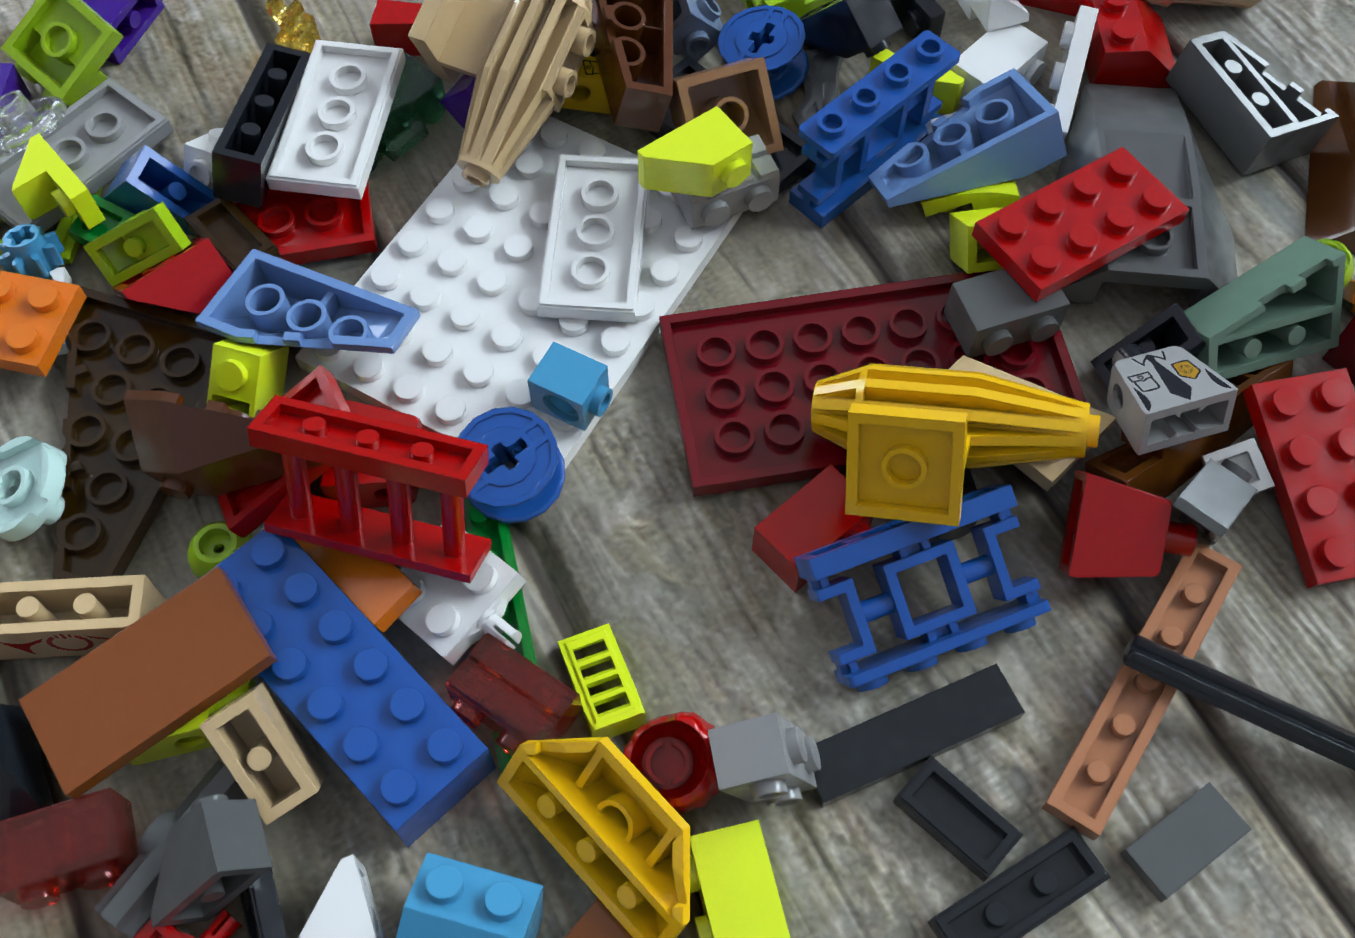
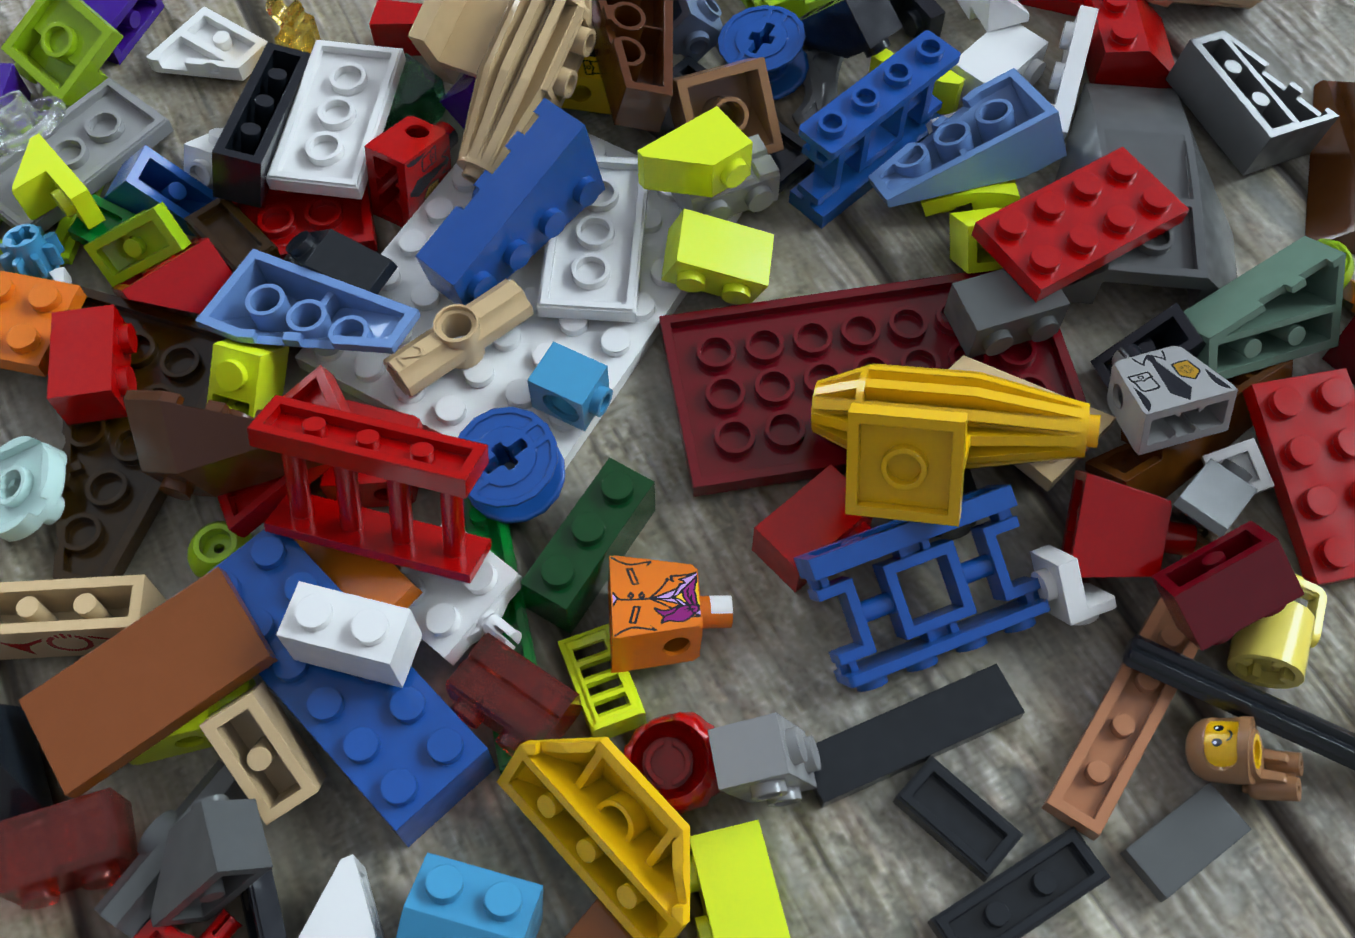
none -> red brick [47,304,138,425]
none -> white wing [146,7,268,81]
none -> white brick [276,581,422,688]
none -> black slope [283,229,398,294]
none -> red torso [364,116,458,228]
none -> tan piece [383,278,534,397]
none -> blue wedge [416,98,605,305]
none -> dark green brick [520,457,656,634]
none -> orange torso [608,556,733,673]
none -> neon yellow brick [661,208,774,305]
none -> white bracket [1030,544,1117,626]
none -> dark red brick [1151,520,1305,651]
none -> medium nougat piece [1185,716,1304,802]
none -> light yellow piece [1227,574,1327,689]

